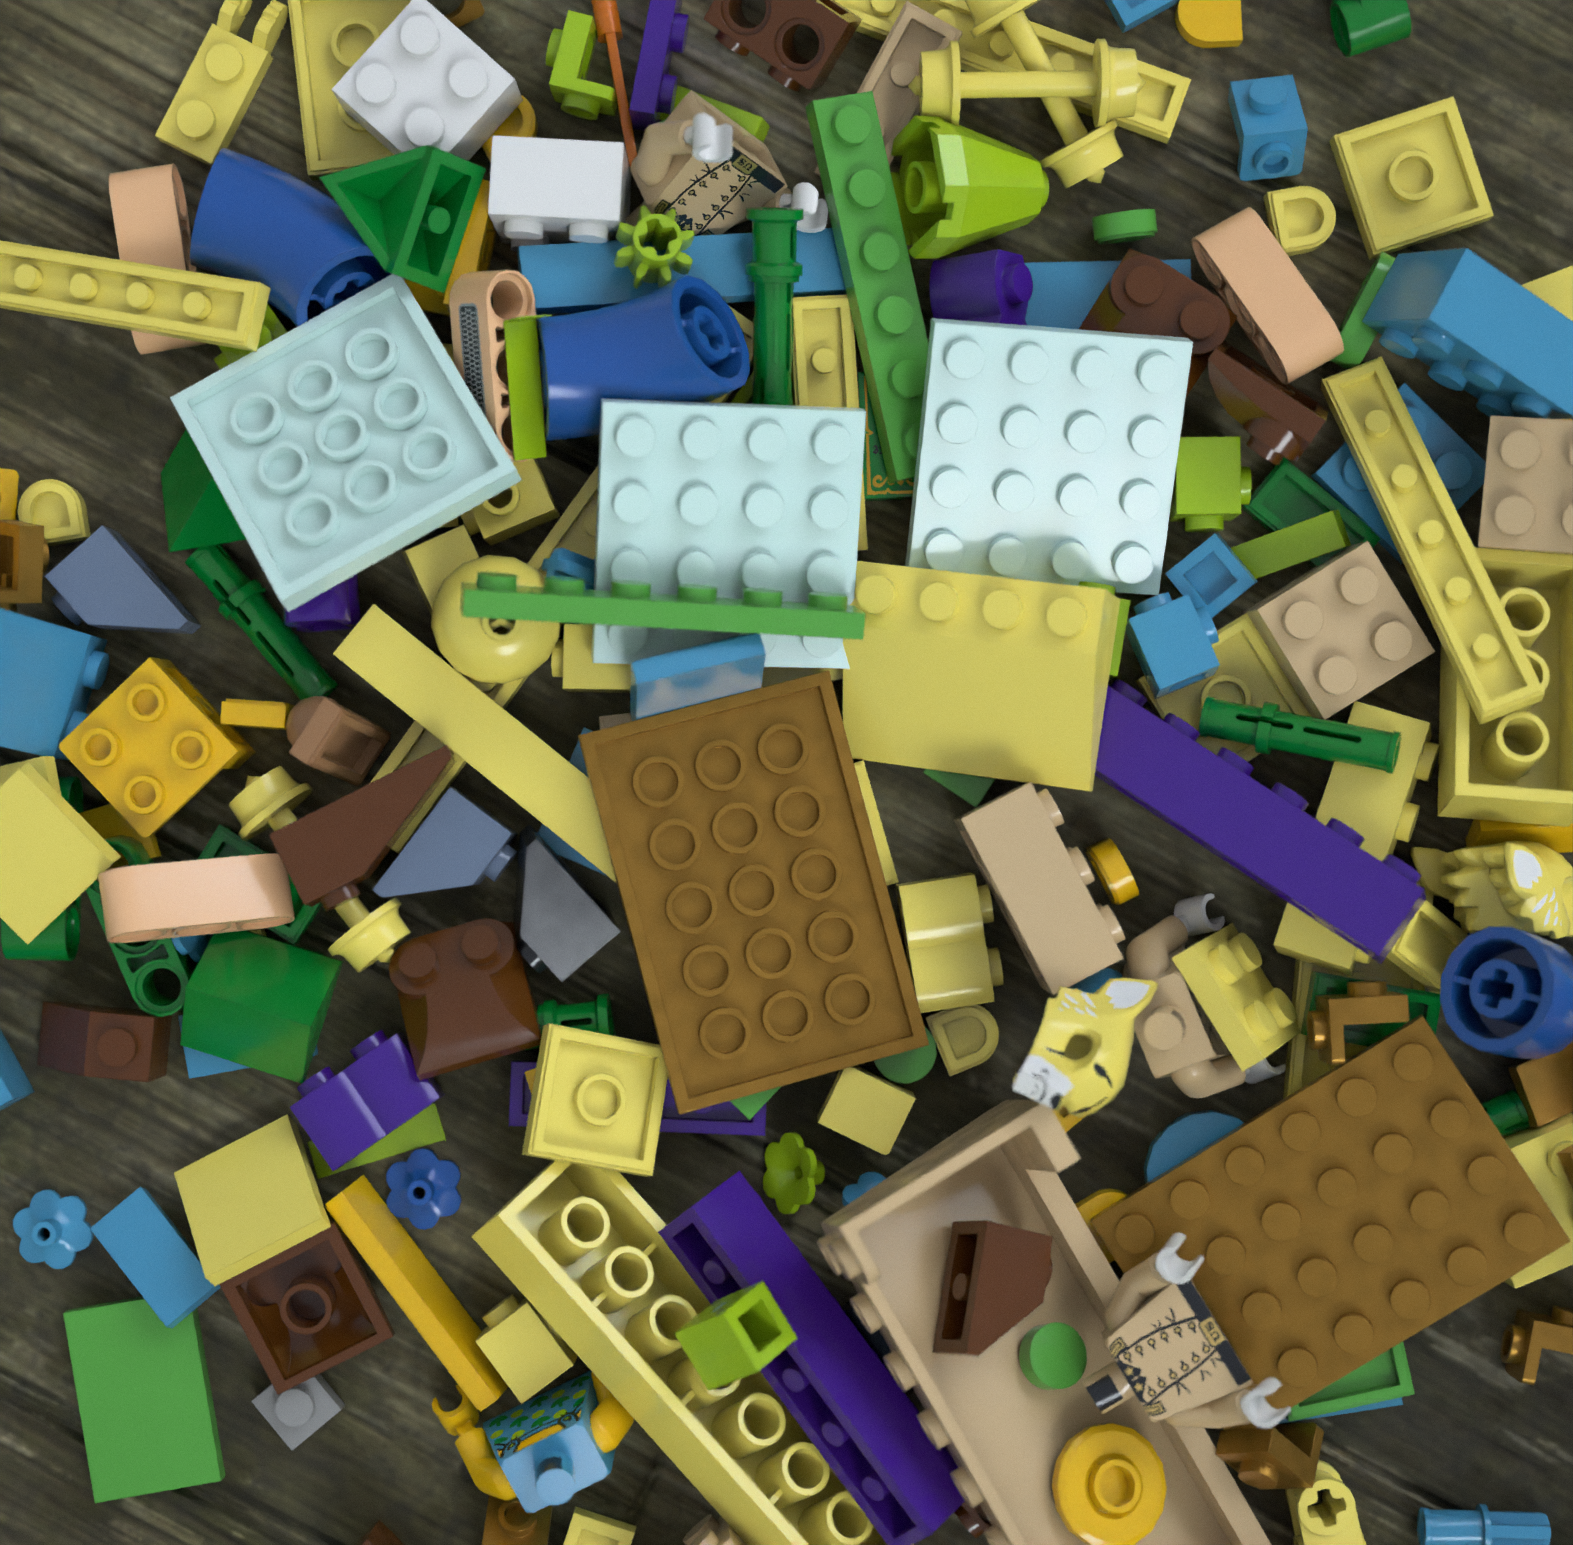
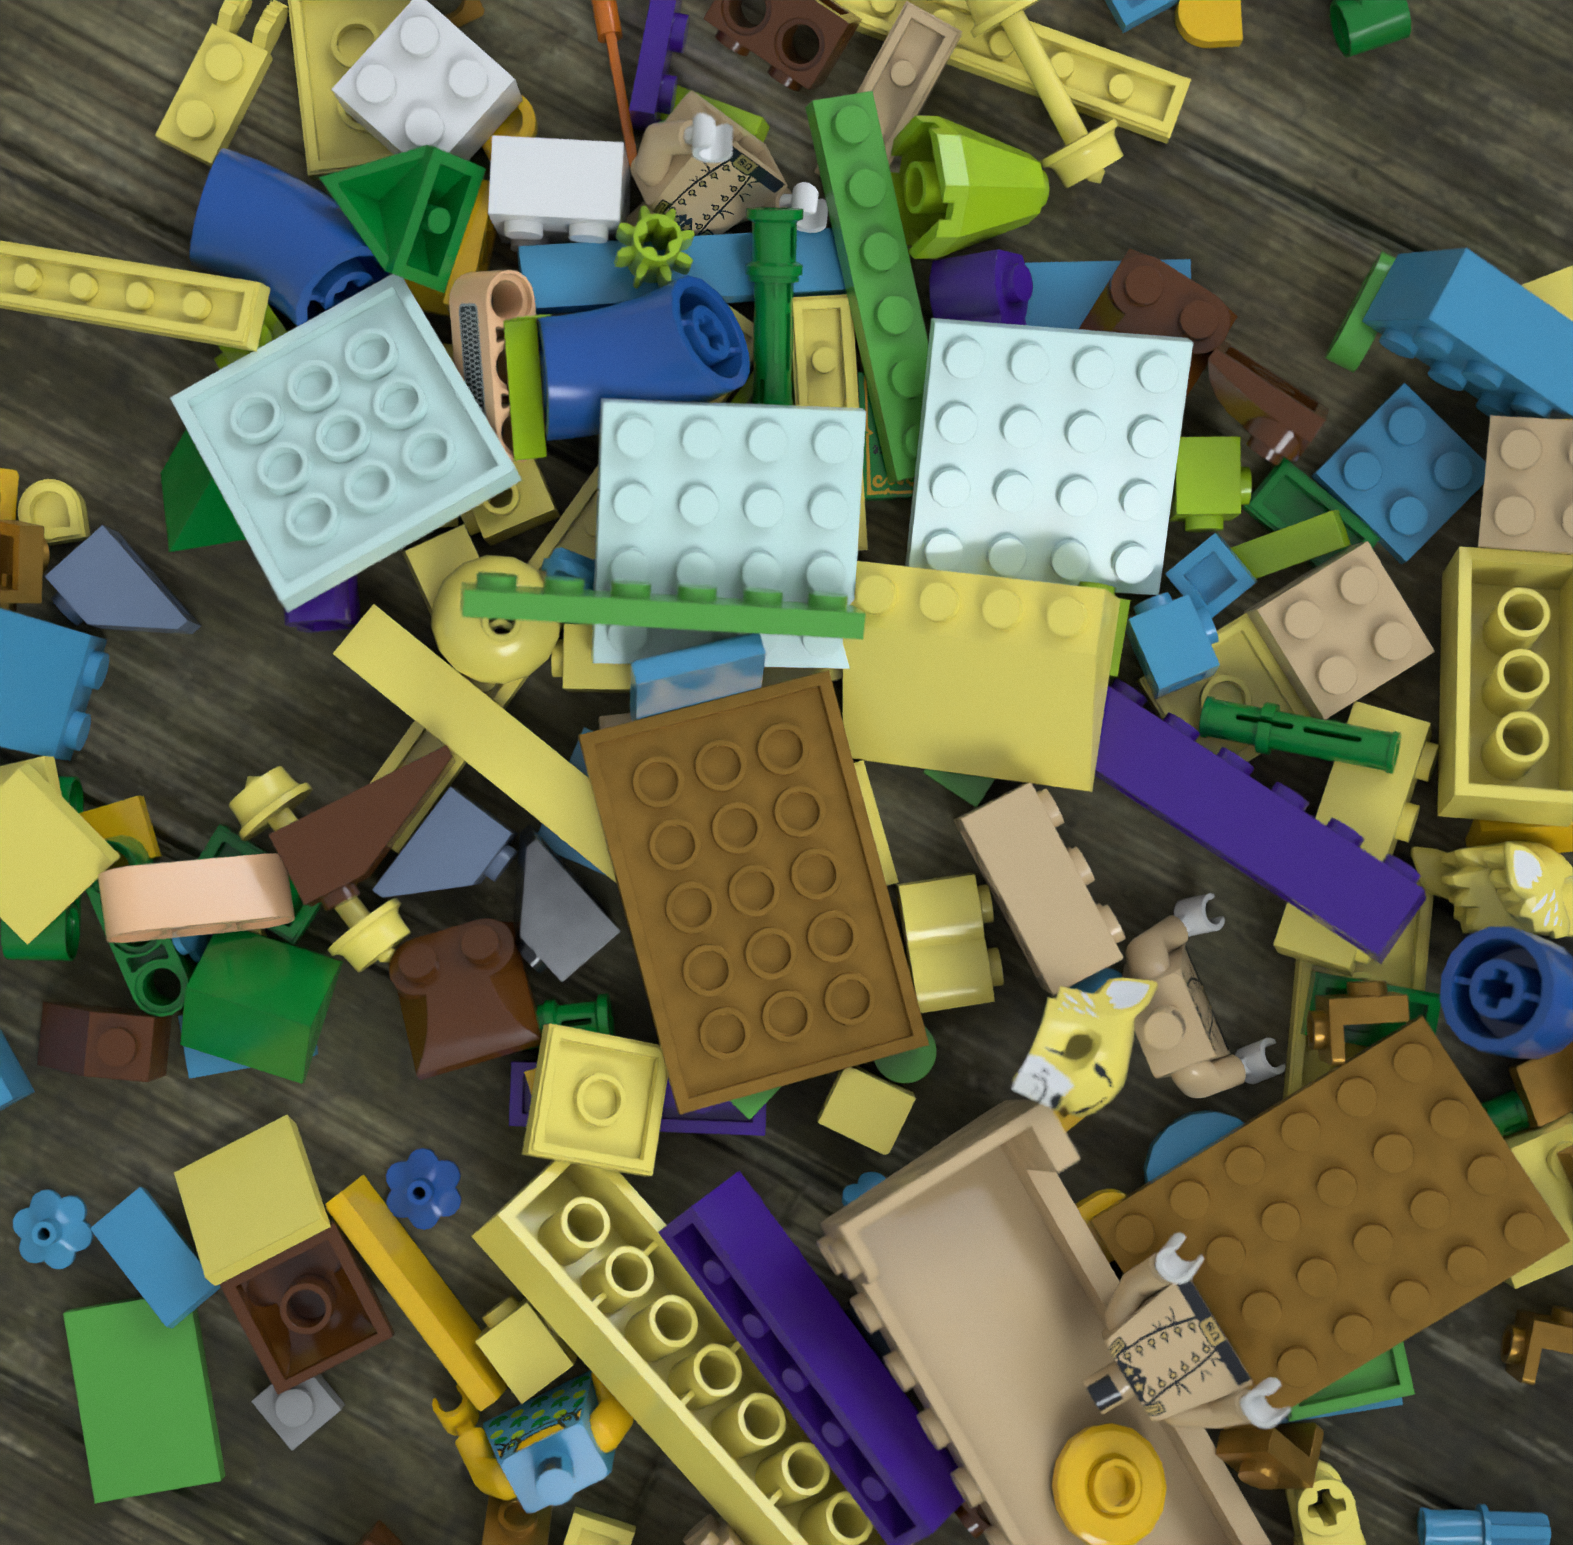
yellow bracket [59,657,256,838] -> none
light nougat beam [109,163,205,355] -> none
green pin [185,544,339,700] -> none
yellow tile [220,698,294,730] -> none
medium nougat tile [285,696,391,786] -> none
dark purple brick [290,1030,445,1171] -> none
lime piece [307,1103,446,1179] -> none
lime bracket [546,10,617,120] -> none
lime brick [674,1281,797,1391] -> none
lime plant [763,1132,825,1214] -> none
light yellow piece [908,39,1146,128] -> none
light yellow tile [924,1004,999,1077] -> none
reddish brown slope [932,1220,1053,1356] -> none
bright green tile [1019,1322,1087,1390] -> none
yellow tile [1085,838,1139,905] -> none
bright green tile [1092,209,1158,244] -> none
light yellow plate [1172,923,1301,1072] -> none
light nougat beam [1191,207,1344,385] -> none
dark azure bracket [1228,75,1308,181] -> none
light yellow tile [1264,186,1336,256] -> none
light yellow tile [1321,356,1545,724] -> none
light yellow tile [1329,96,1494,260] -> none
light yellow tile [1386,900,1469,994] -> none

